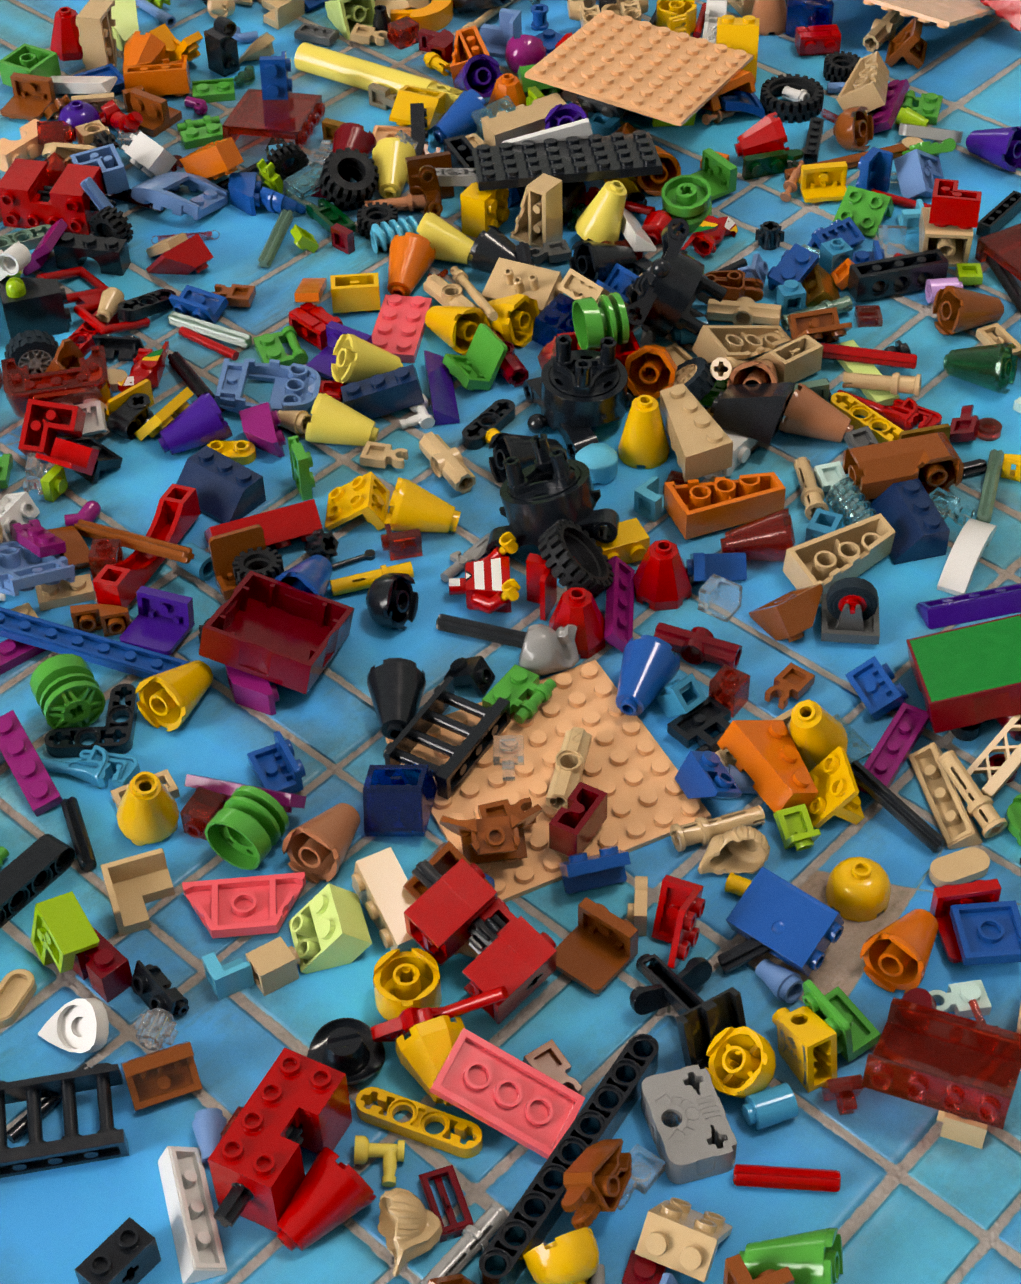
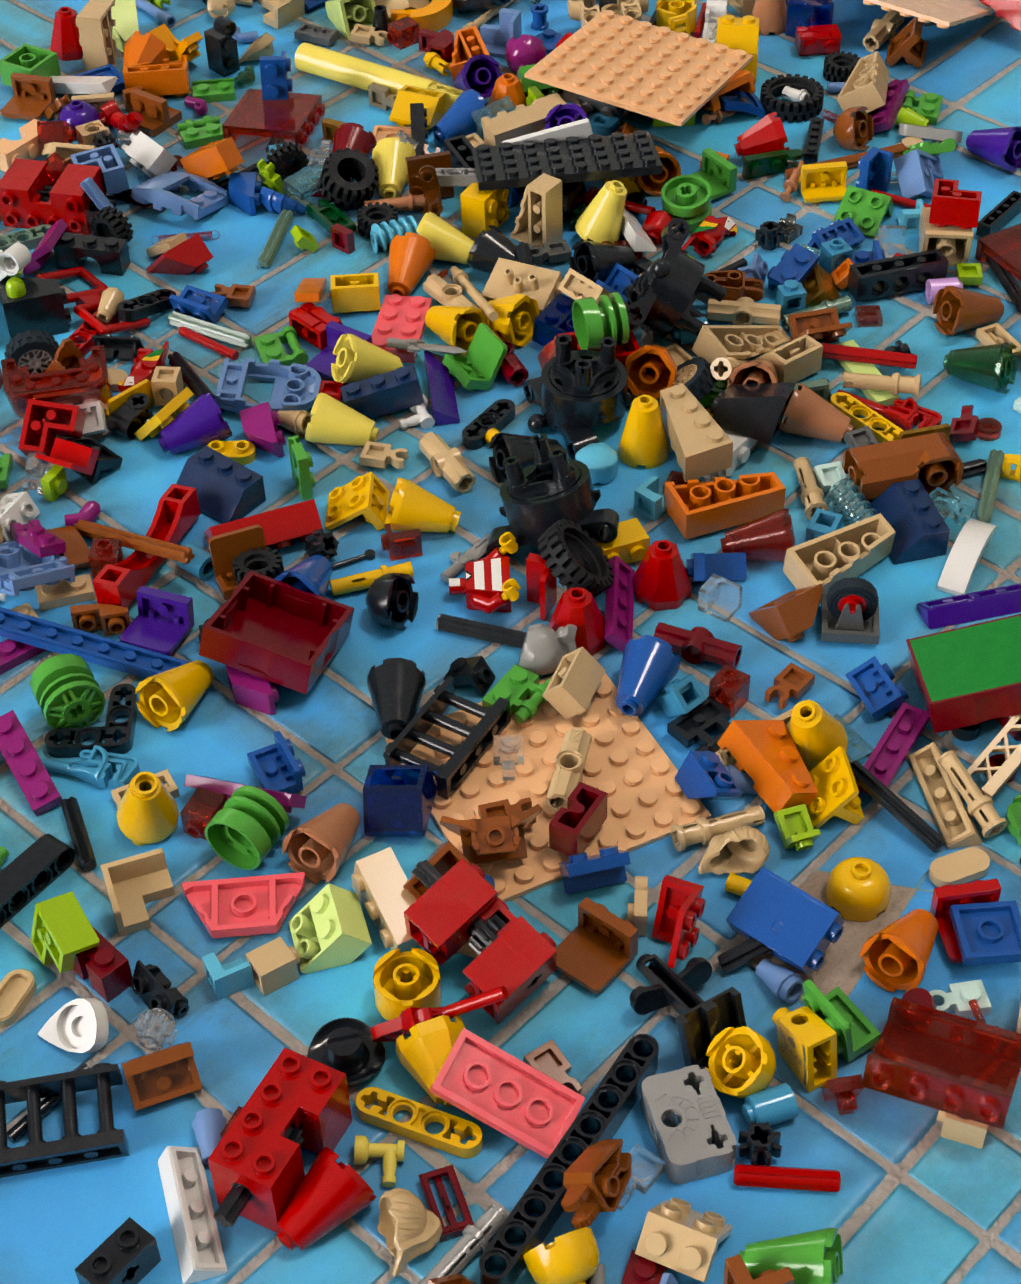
none -> tan brick [151,366,184,406]
none -> light grey sword [386,338,467,355]
none -> tan brick [542,646,606,719]
none -> black gear [738,1122,782,1166]
none -> clear smoke tile [778,213,803,244]

